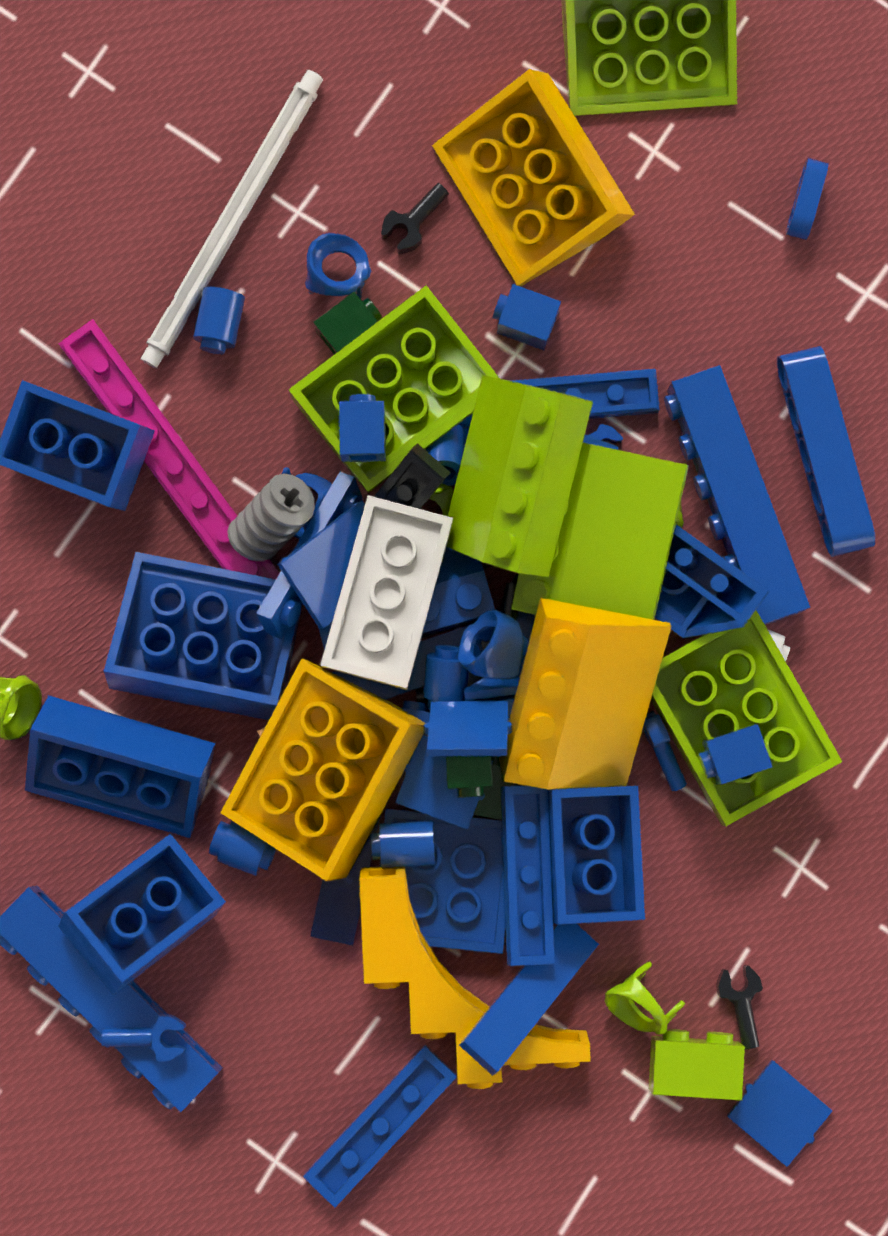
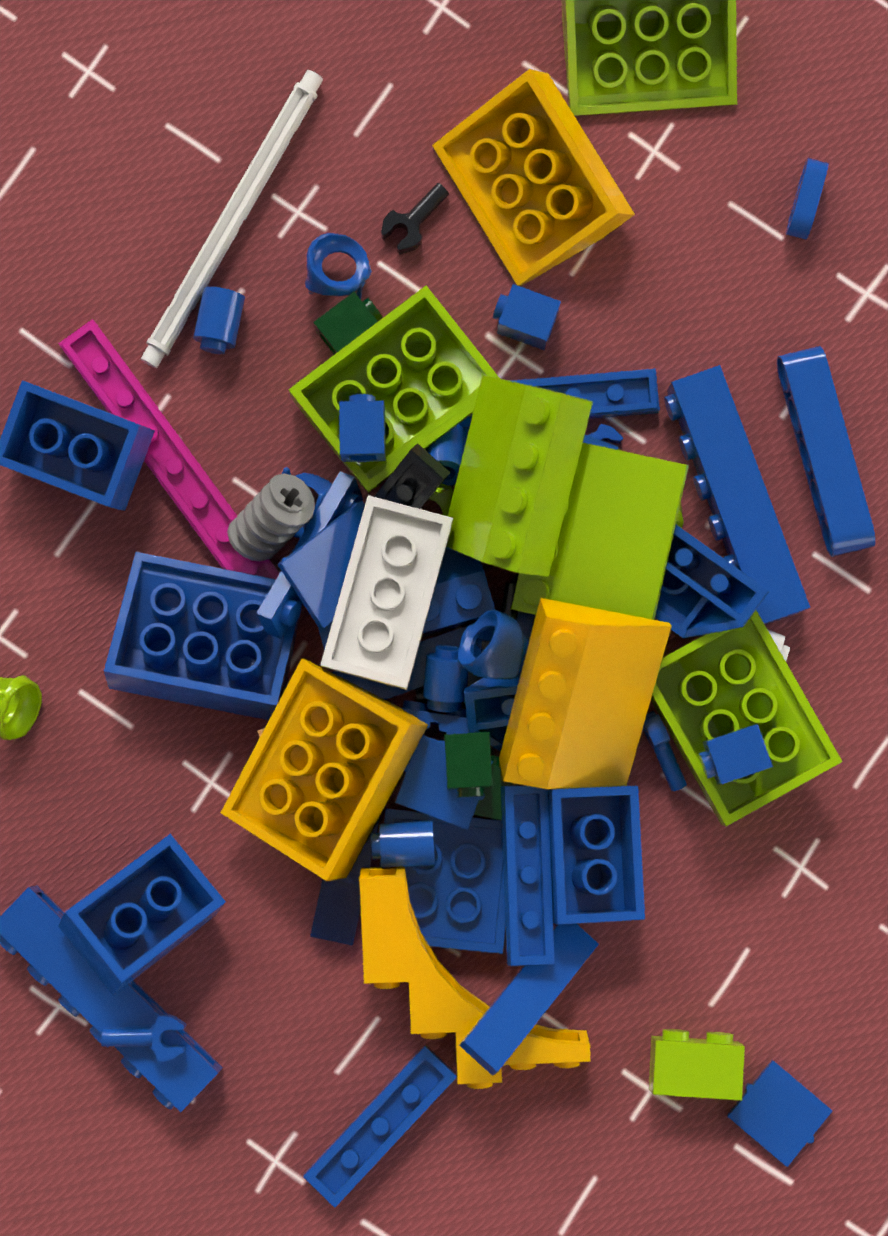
blue slope [25,695,215,838] -> none
blue brick [209,821,276,876] -> none
blue piece [424,701,512,756] -> none
lime piece [605,962,685,1034] -> none
black bar [716,964,763,1049] -> none

